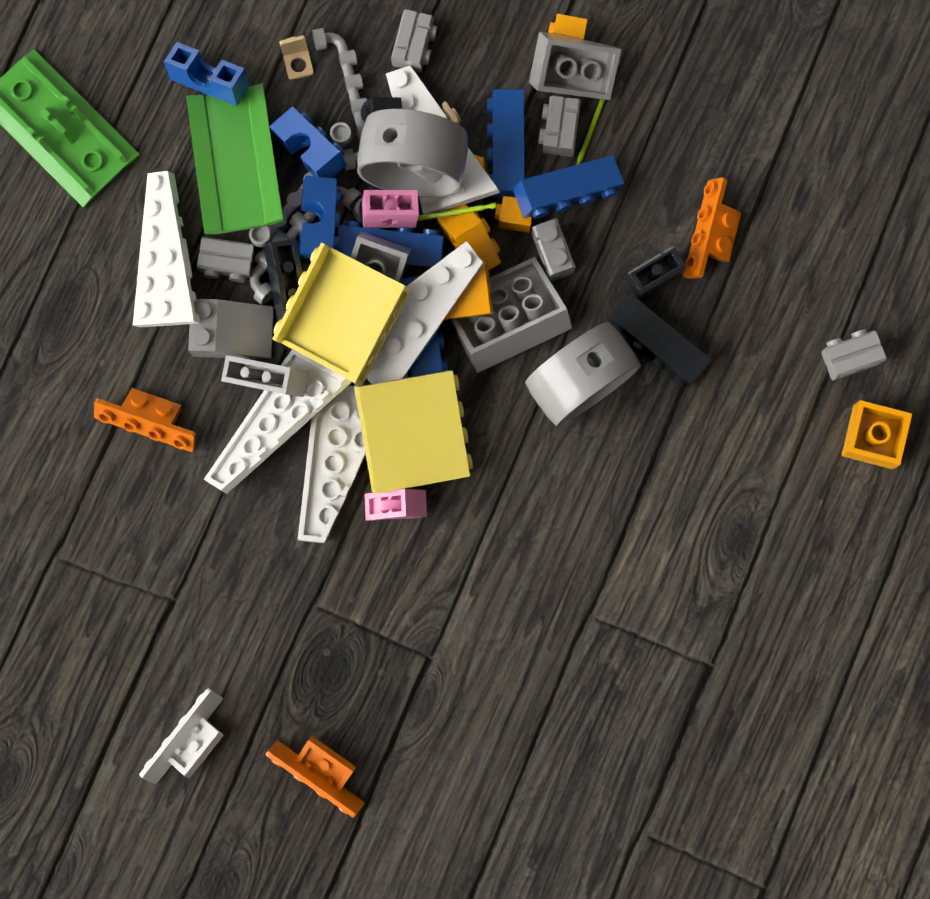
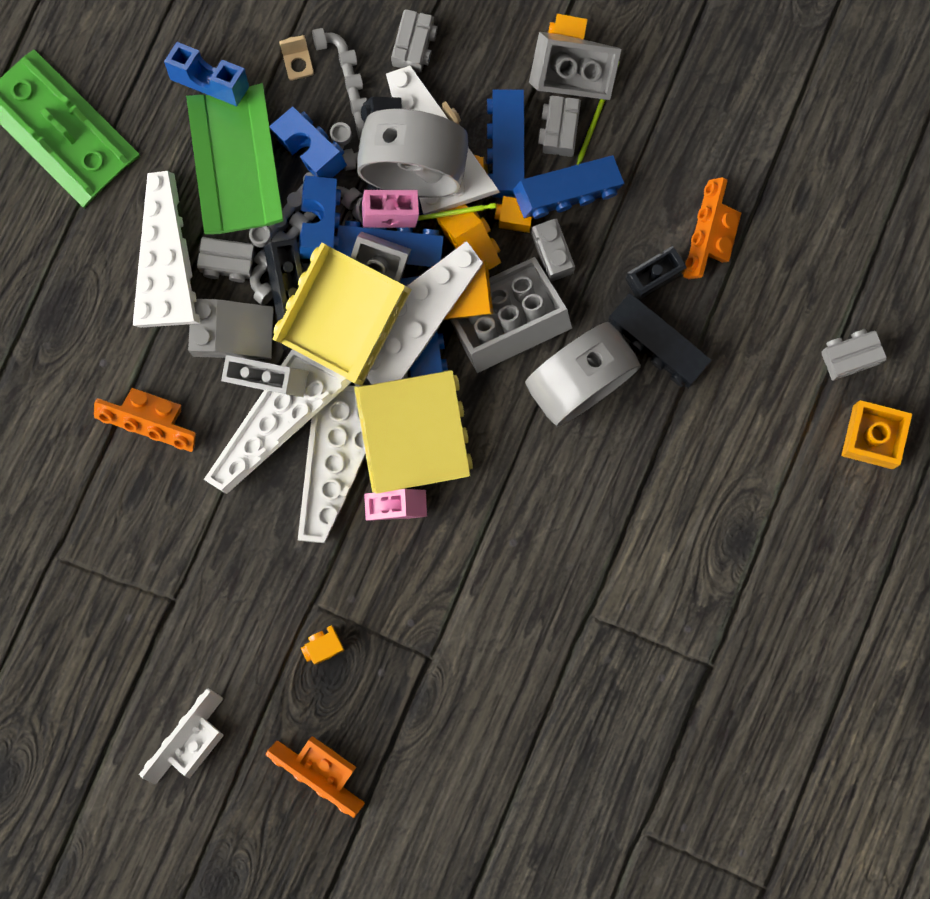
none -> light orange brick [301,625,345,665]

